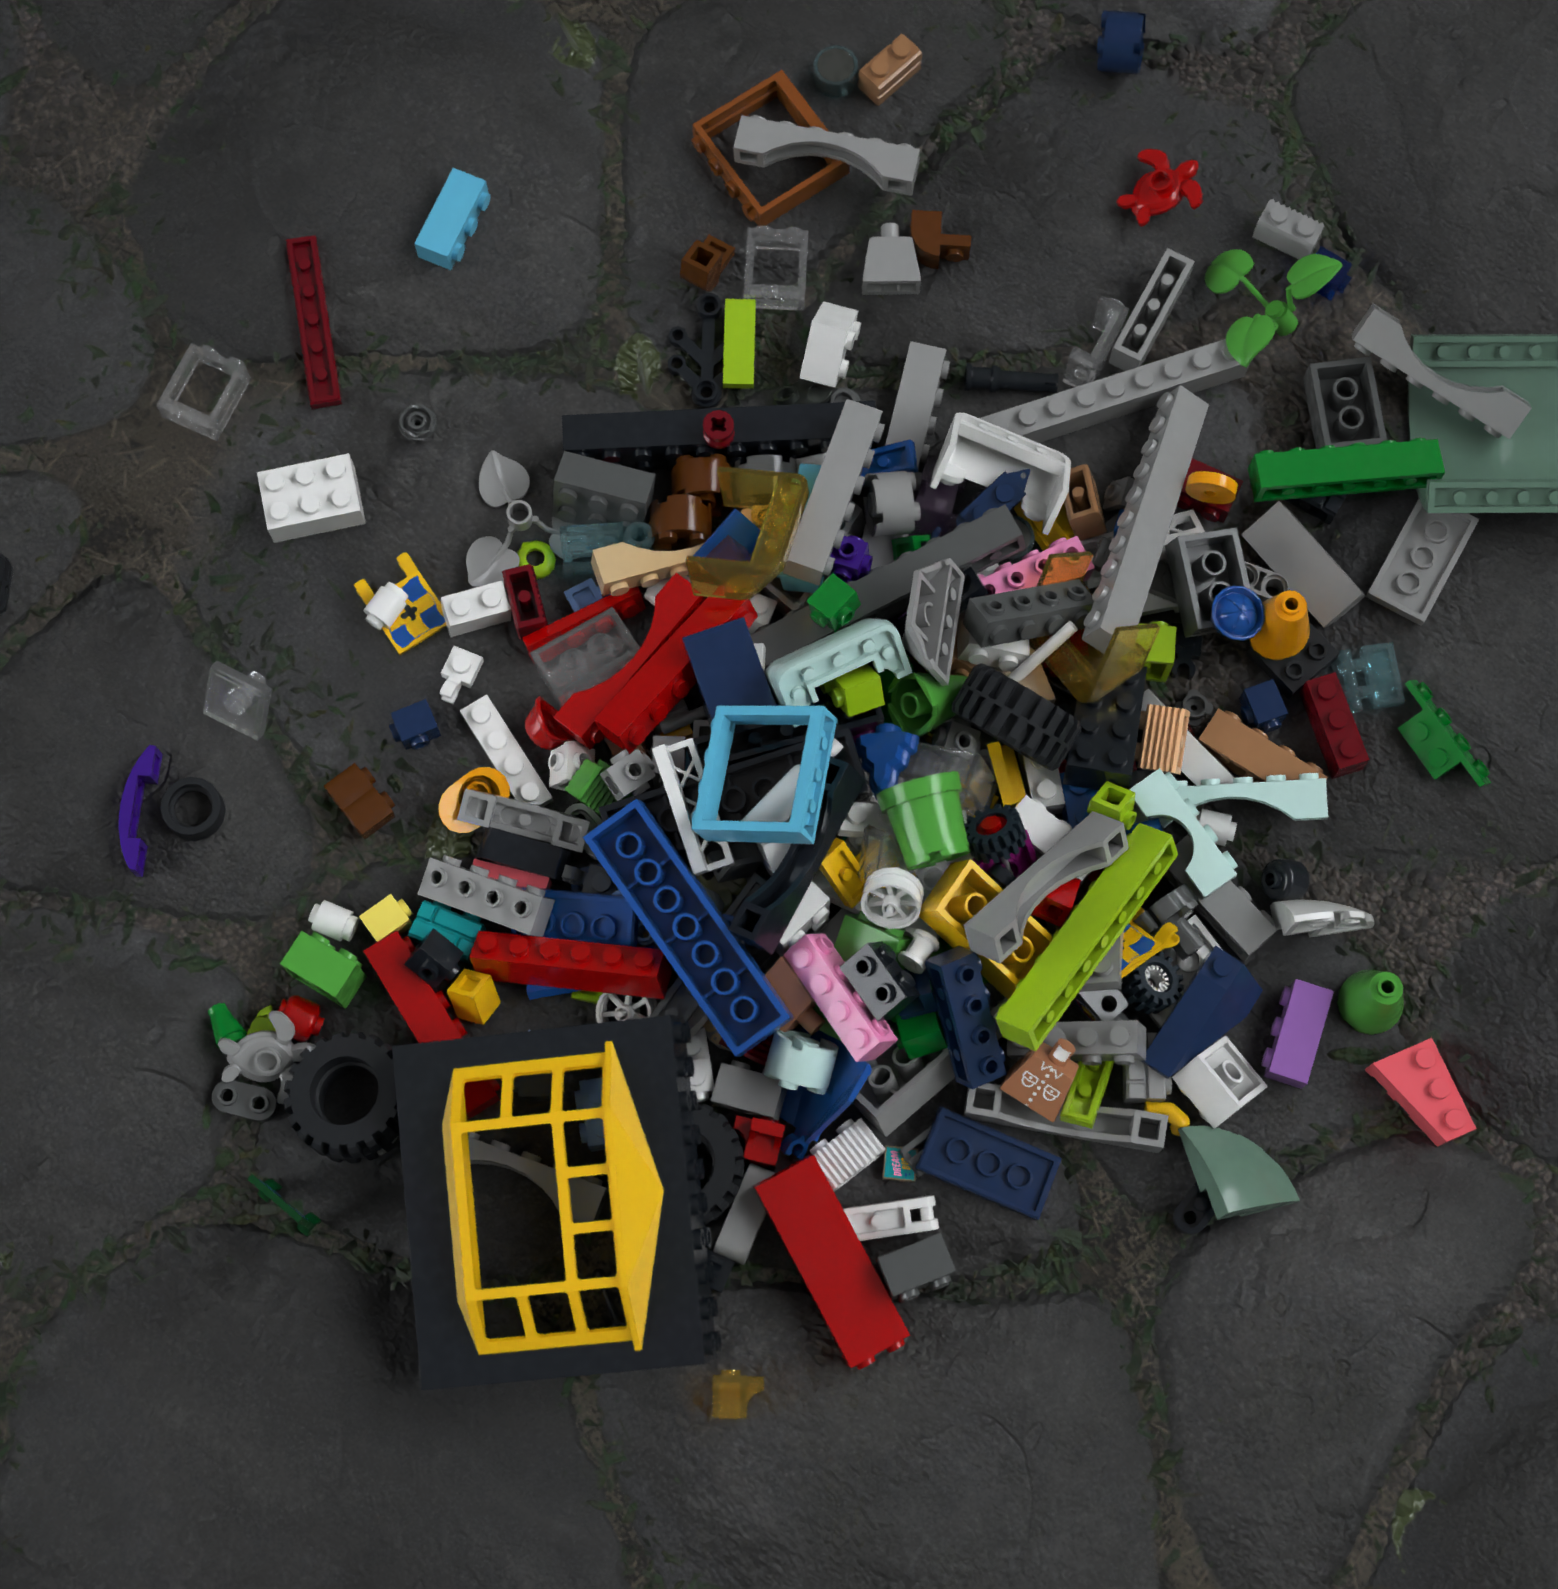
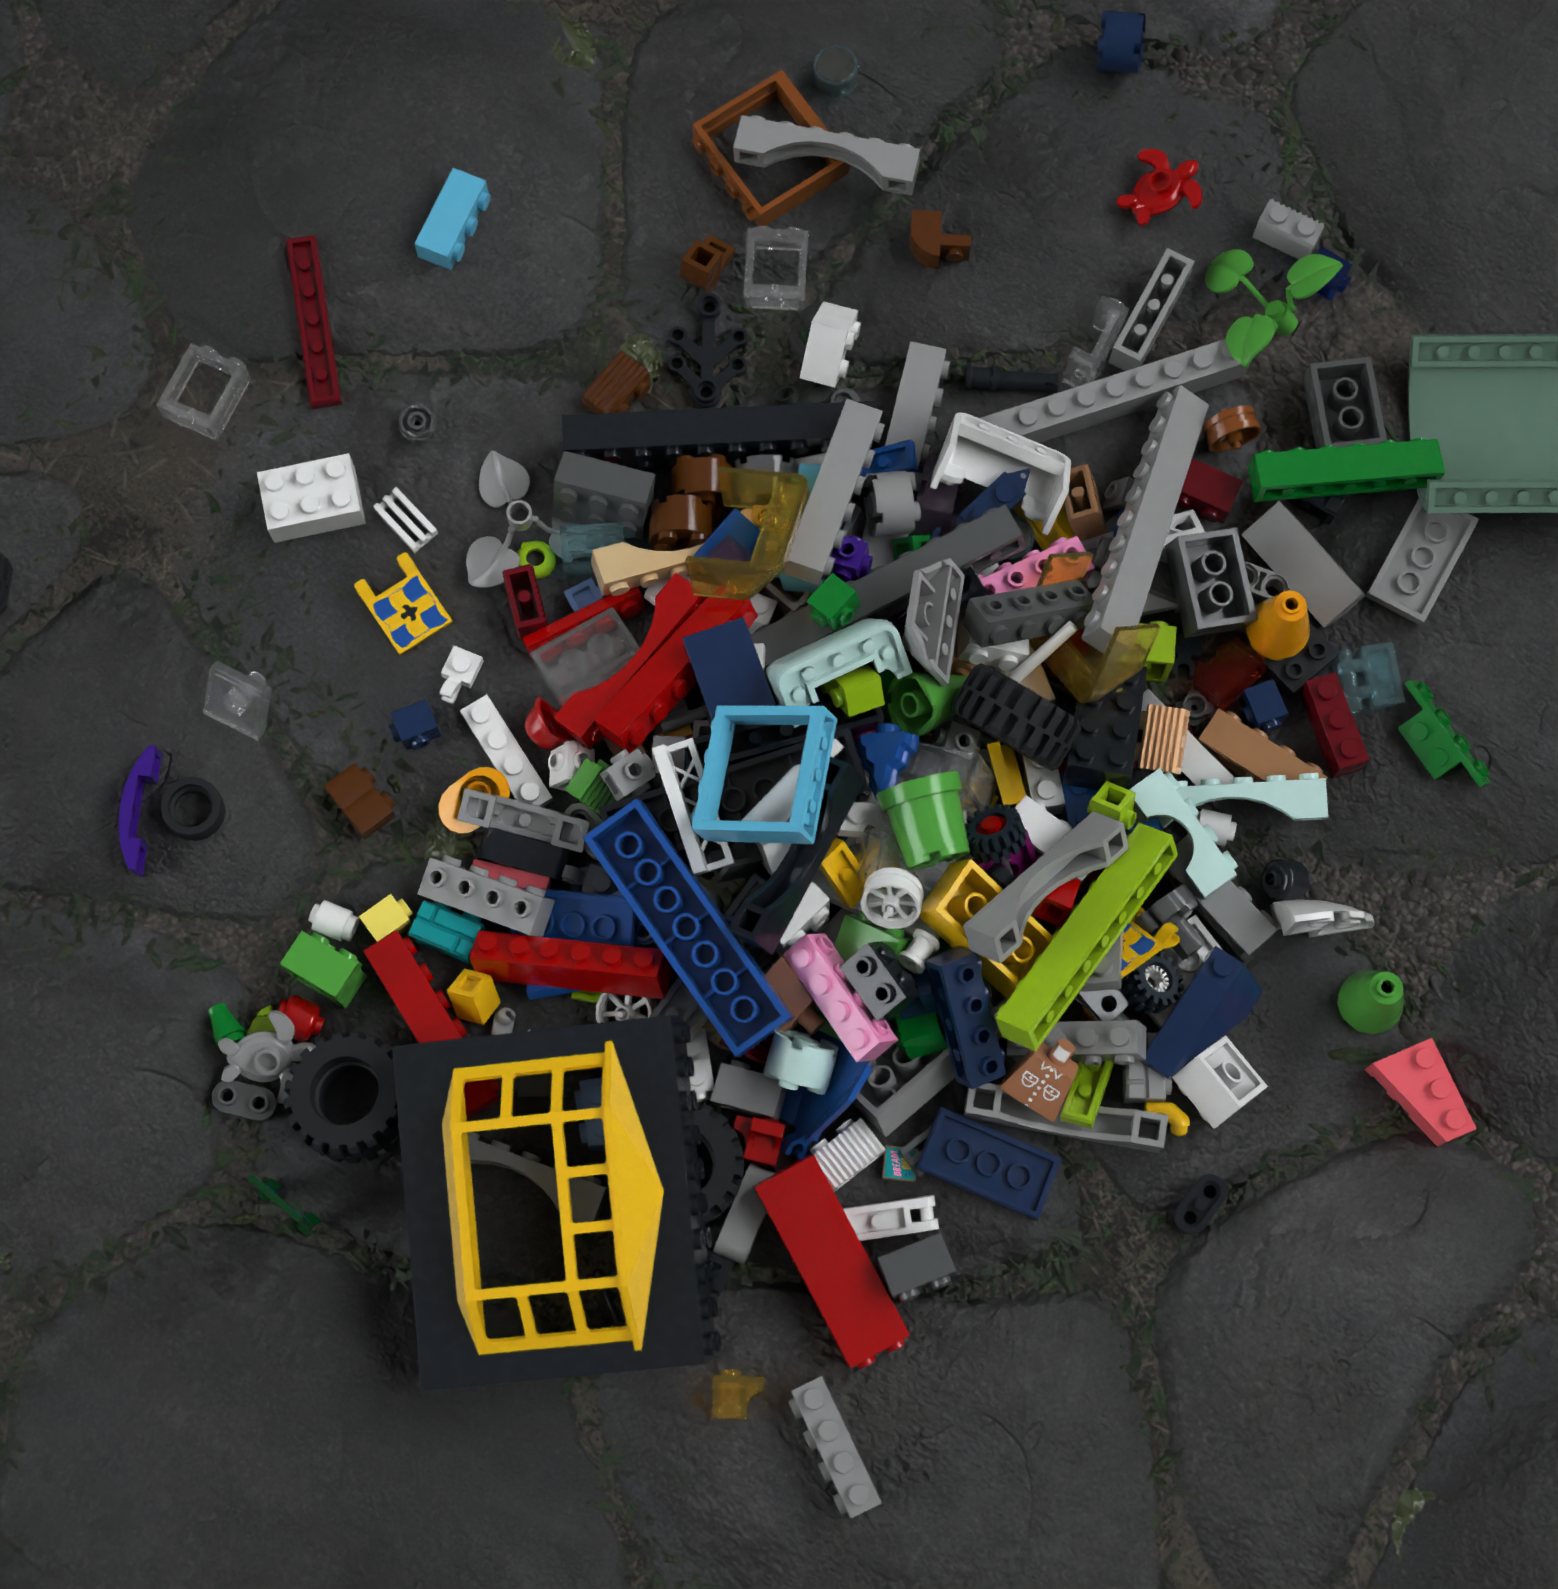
white brick [363,582,409,630] -> none
black brick [404,928,464,989] -> none
white brick [441,580,511,637] -> none
clear light blue cone [624,522,655,550] -> none
dark red wheel [703,410,735,449] -> none
lime tile [723,299,756,388] -> none
medium nougat brick [858,34,922,106] -> none
light grey torso [862,223,921,295] -> none
sand green brick [1178,1126,1300,1220] -> none
light orange piece [1185,471,1238,504] -> none
blue hat [1211,585,1265,640] -> none
medium lavender brick [1261,979,1334,1089] -> none
light grey arch [1351,303,1532,439] -> none
none -> white tile [373,487,438,553]
none -> light grey arm [491,1007,516,1035]
none -> reddish brown brick [581,351,651,414]
none -> light grey brick [788,1376,882,1519]
none -> clear red brick [1192,637,1266,711]
none -> dark orange wheel [1201,405,1262,453]

